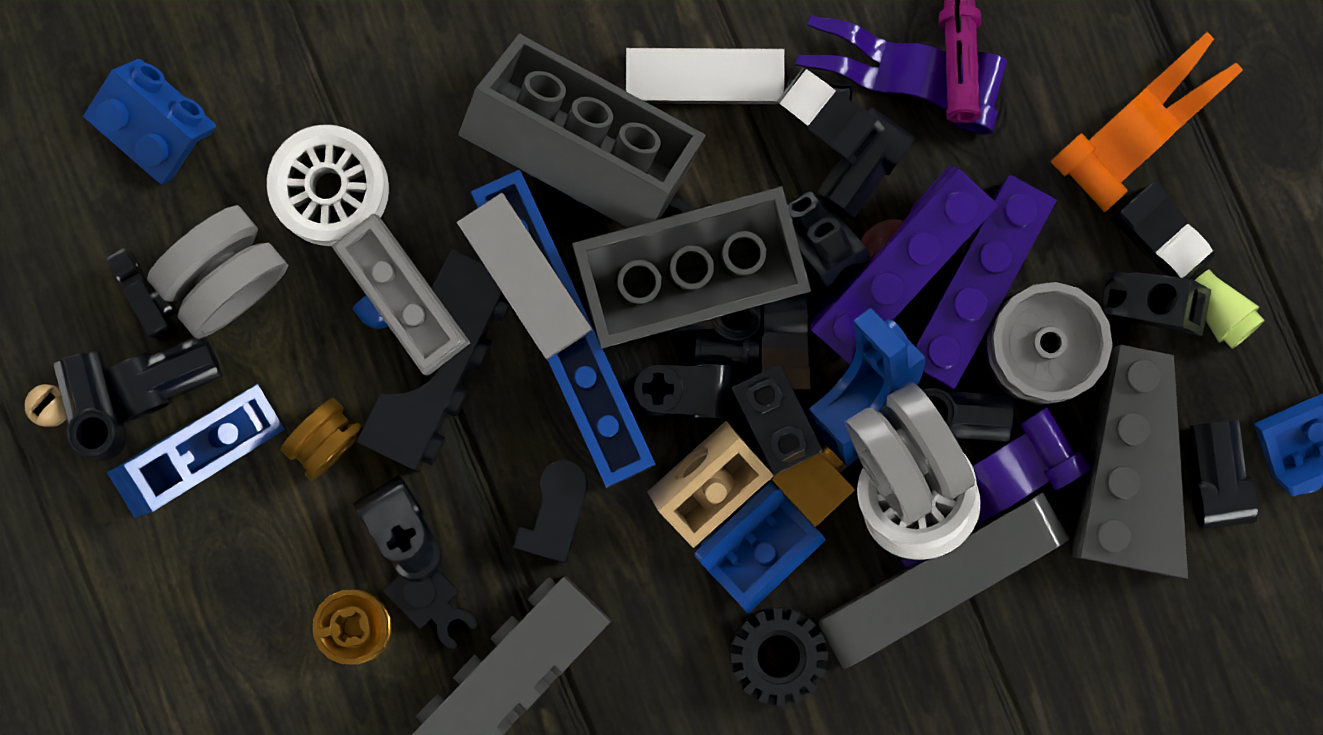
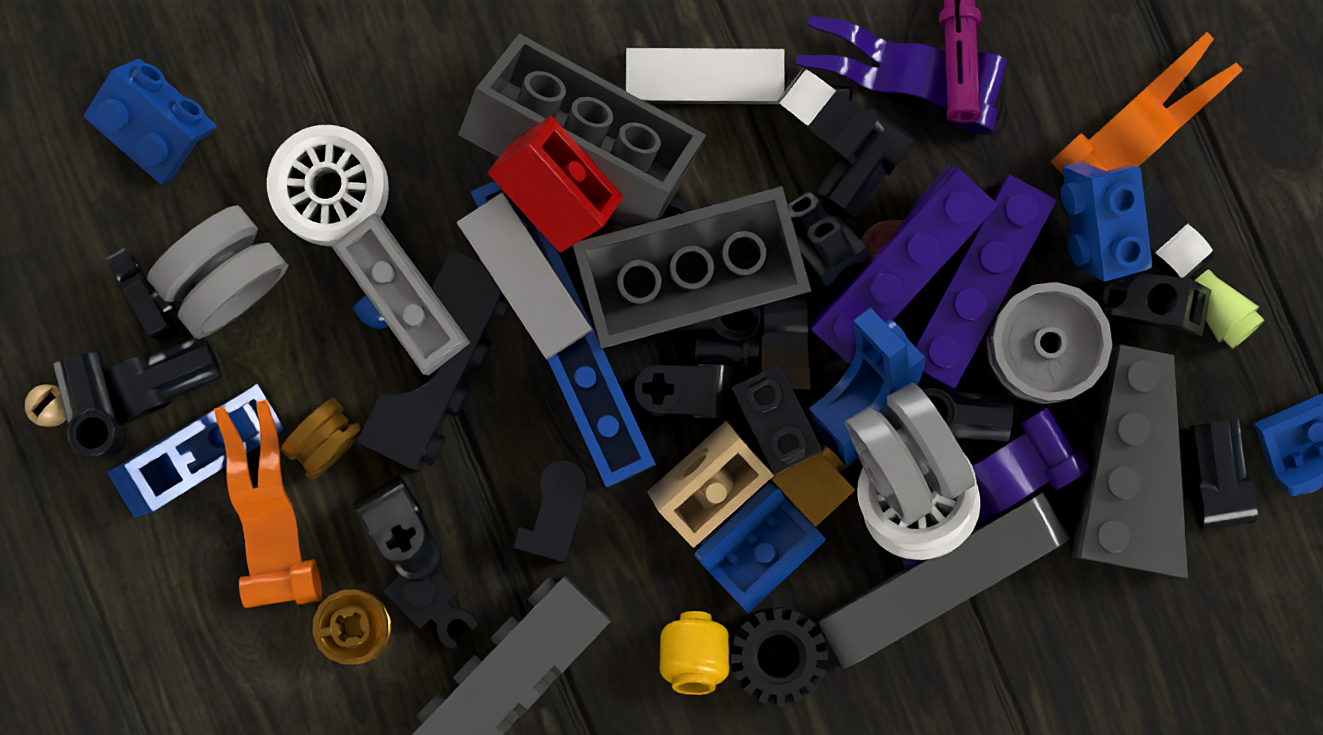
none -> orange flag [214,400,322,608]
none -> red brick [488,115,623,253]
none -> yellow head [659,611,730,695]
none -> blue bracket [1061,162,1152,282]

